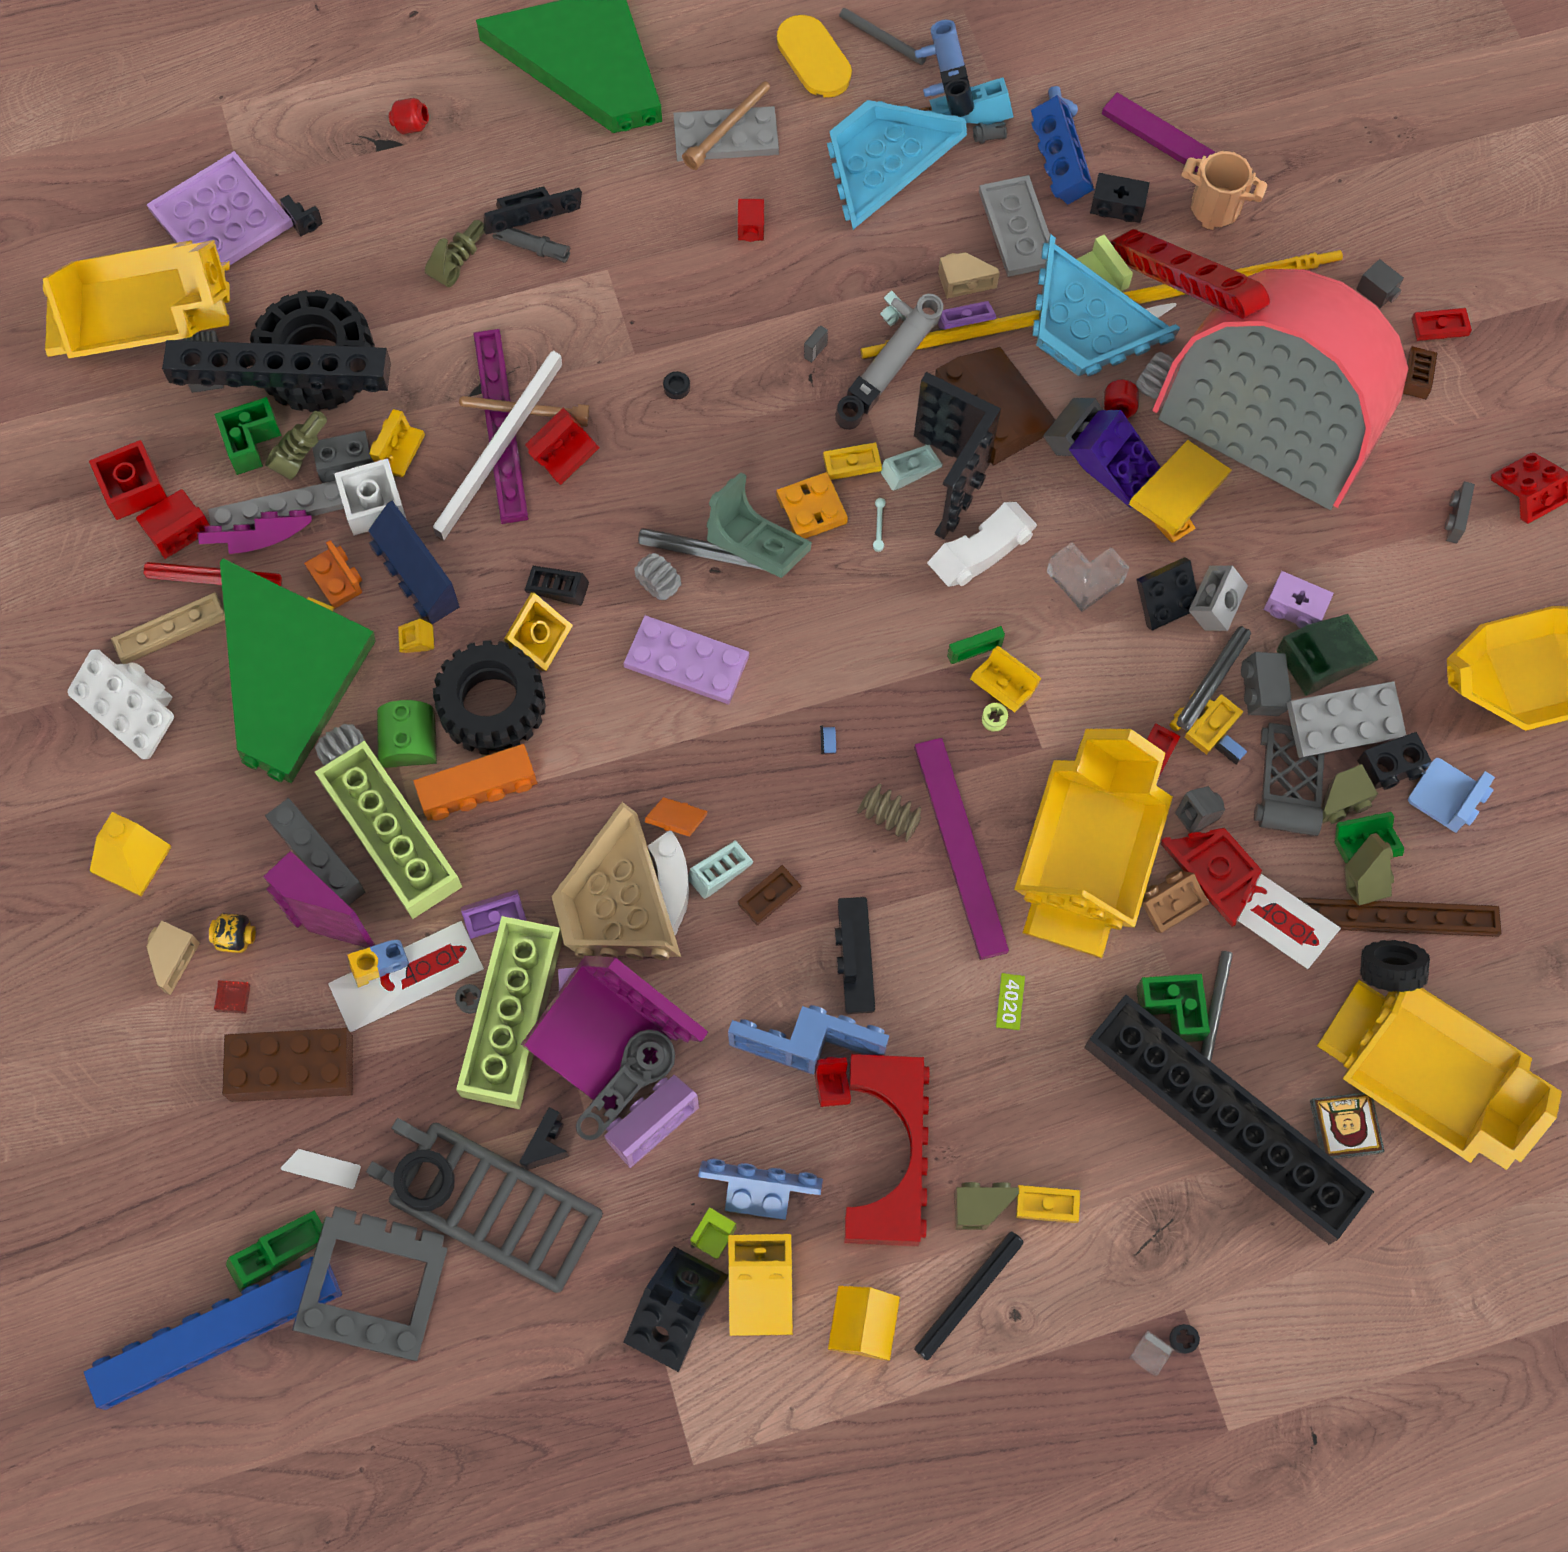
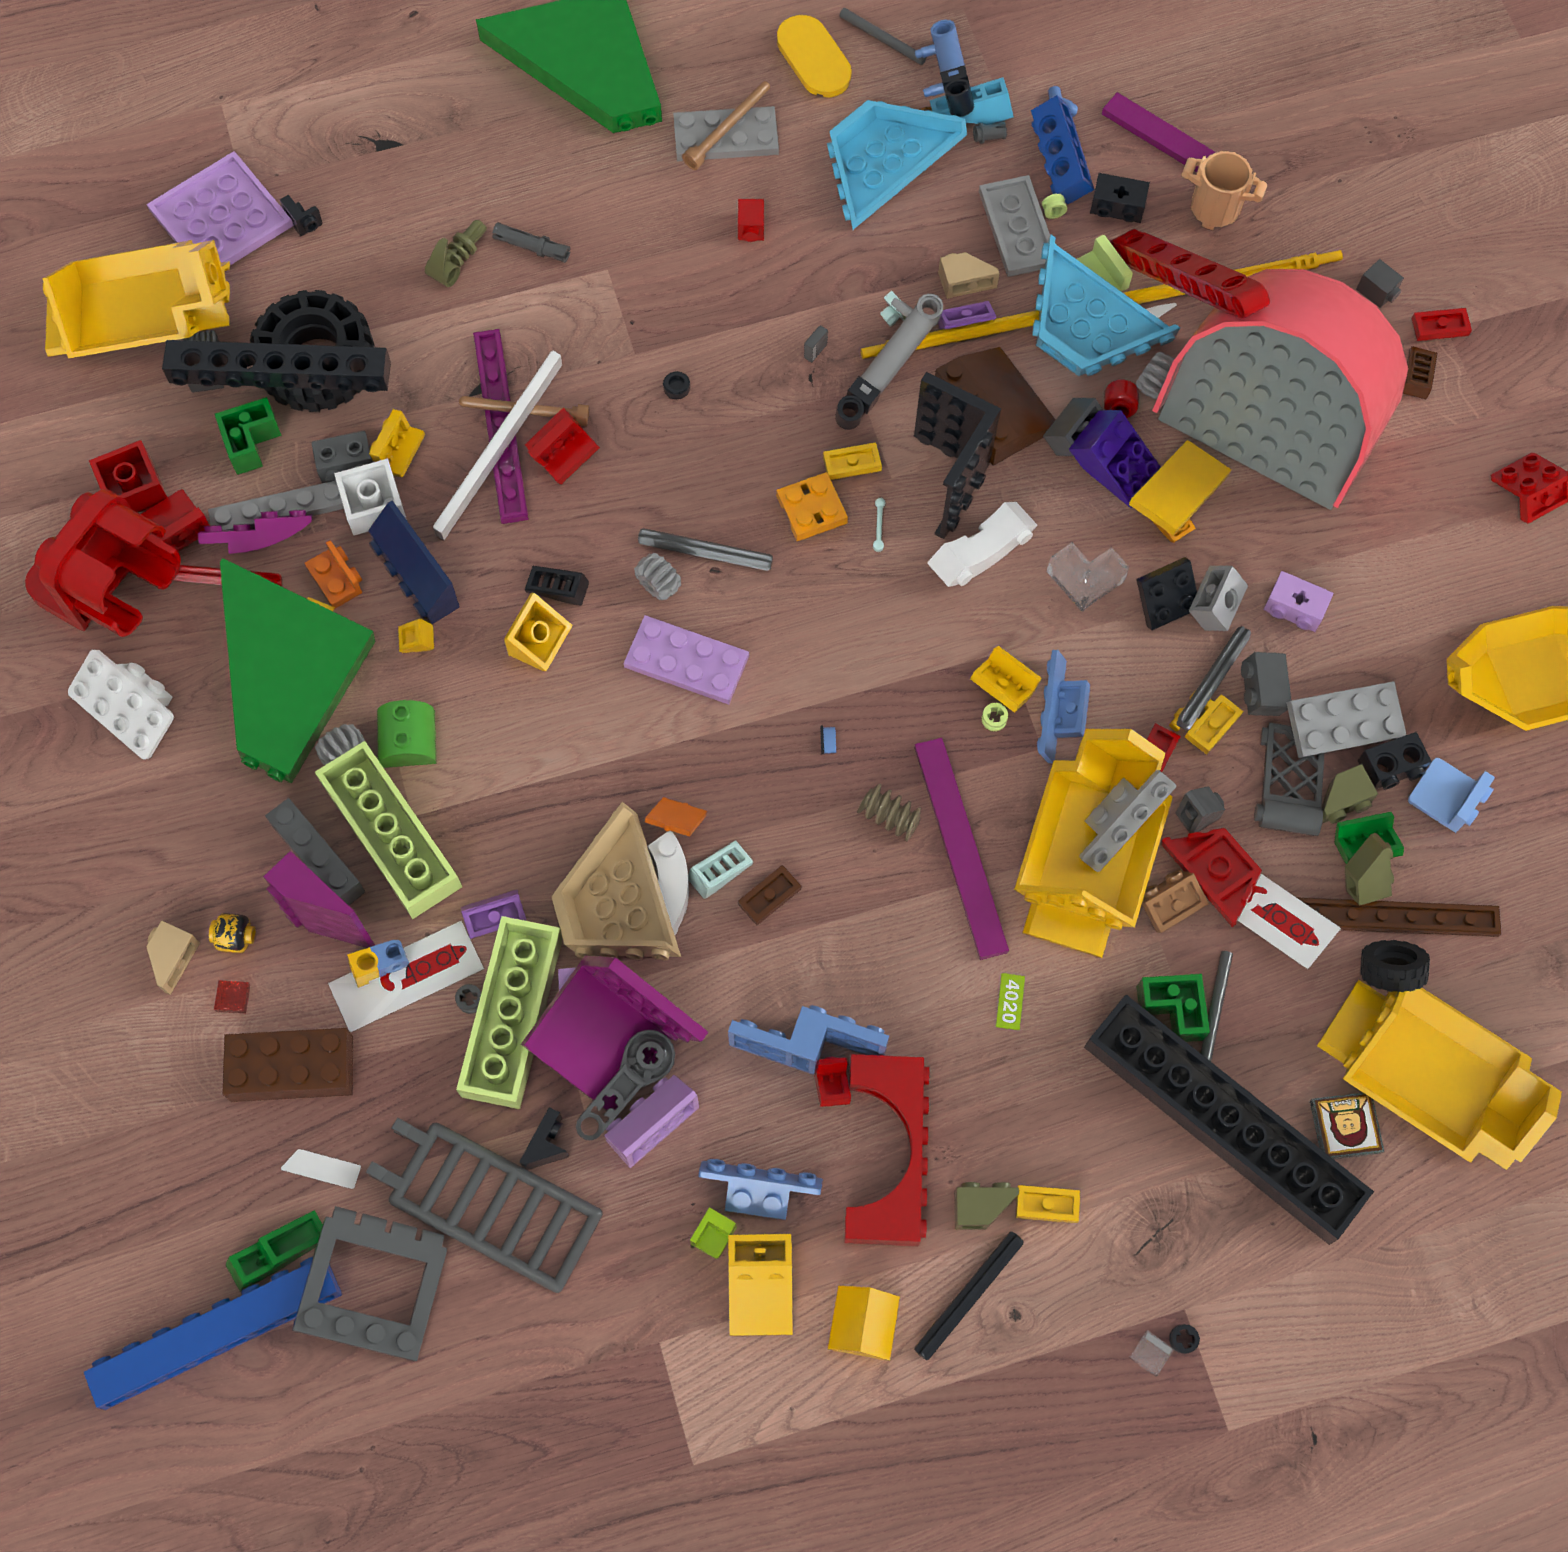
yellow slope [90,812,172,897] -> none
tan tile [111,592,225,664] -> none
olive piece [265,411,327,480] -> none
red head [388,98,429,134] -> none
black tyre [393,1149,455,1211] -> none
orange brick [413,744,537,821] -> none
black tyre [433,640,546,755] -> none
black bracket [483,186,582,235] -> none
black bracket [623,1246,729,1372] -> none
sand green bracket [706,473,812,578] -> none
black bracket [835,897,875,1014] -> none
light aqua slope [880,445,943,491] -> none
green tile [947,626,1005,664] -> none
medium blue piece [1215,735,1247,765] -> none
clear green slope [1276,614,1378,696] -> none
dark grey plate [1444,481,1475,544] -> none
none -> red piece [25,489,181,637]
none -> medium blue bracket [1037,650,1090,763]
none -> yellowish green bush [1042,194,1067,219]
none -> light grey bracket [1079,770,1176,872]

